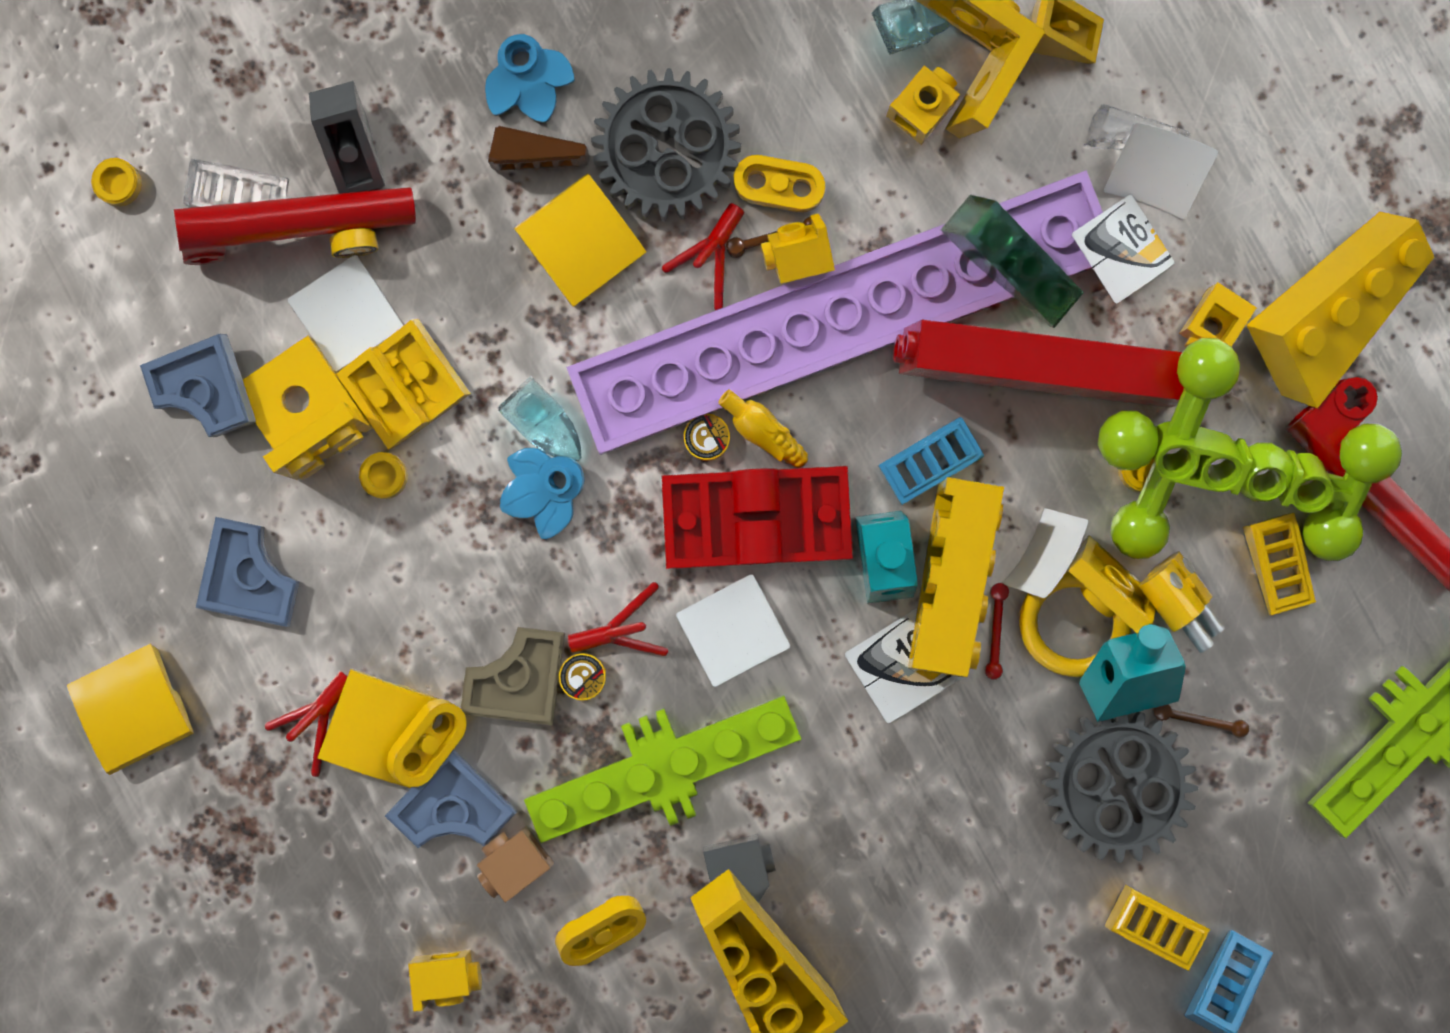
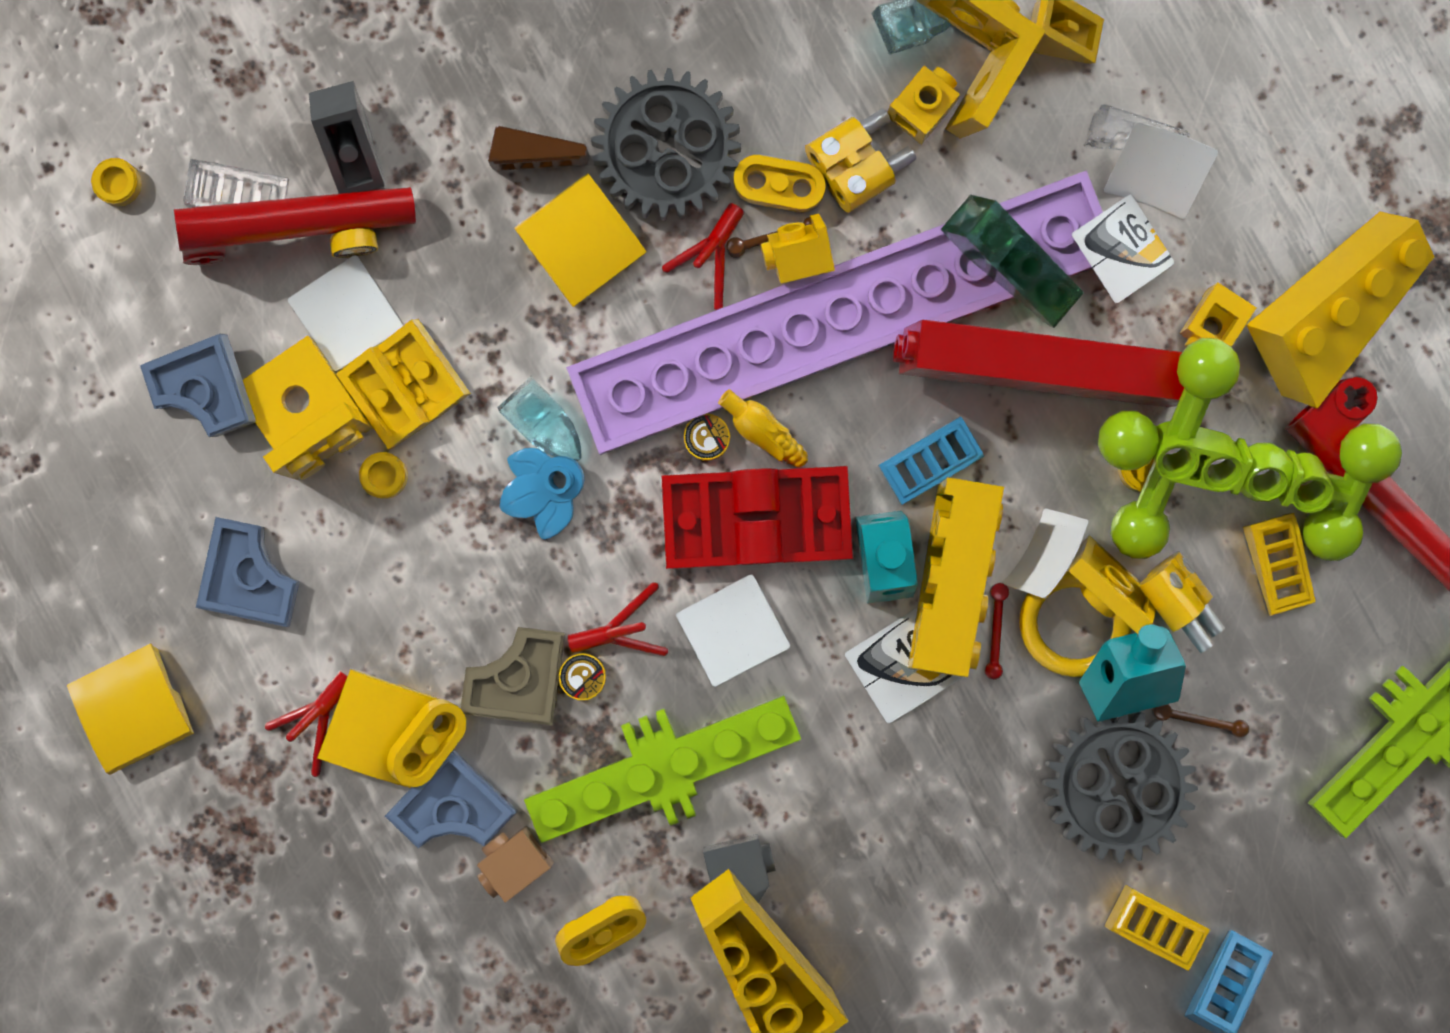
yellow brick [408,950,482,1012] -> none
dark azure plate [485,34,575,123] -> none
none -> yellow piece [805,108,916,213]

